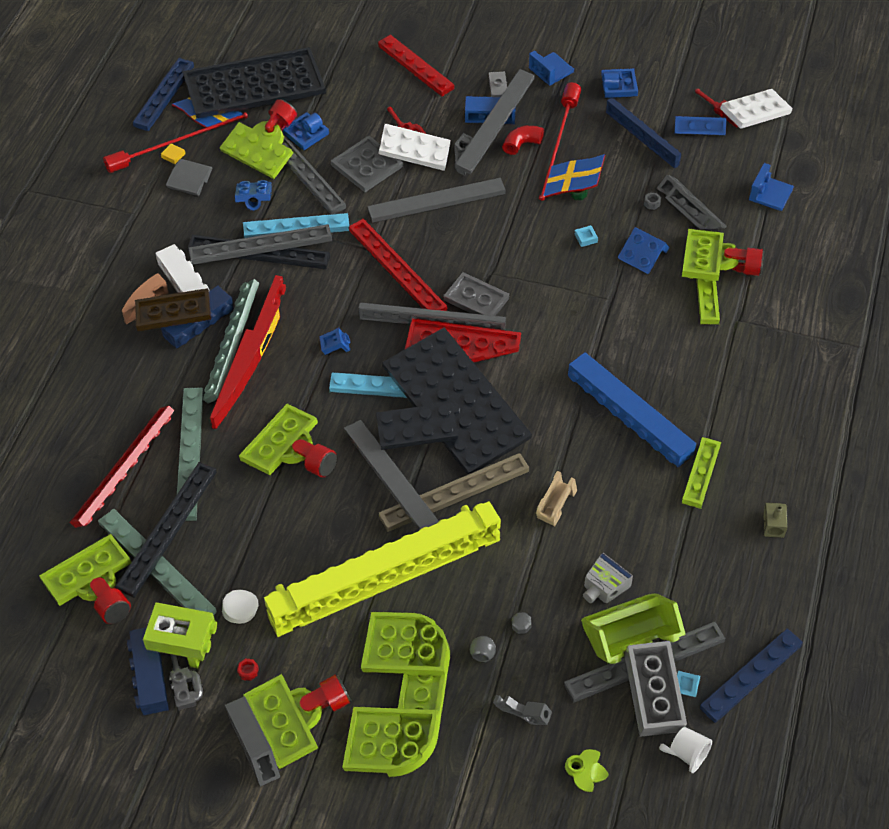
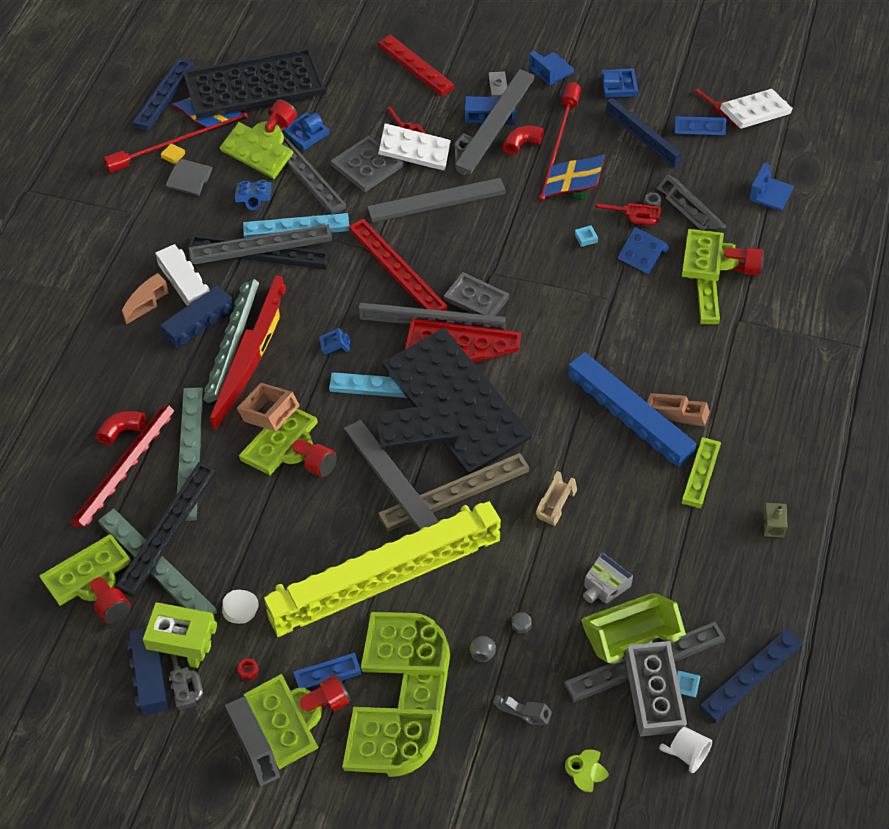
dark brown plate [135,288,211,331] -> none
none -> red cylinder [95,411,146,445]
none -> nougat window [237,383,300,431]
none -> blue plate [294,653,361,691]
none -> red piece [595,203,661,226]
none -> nougat slope [647,393,710,427]

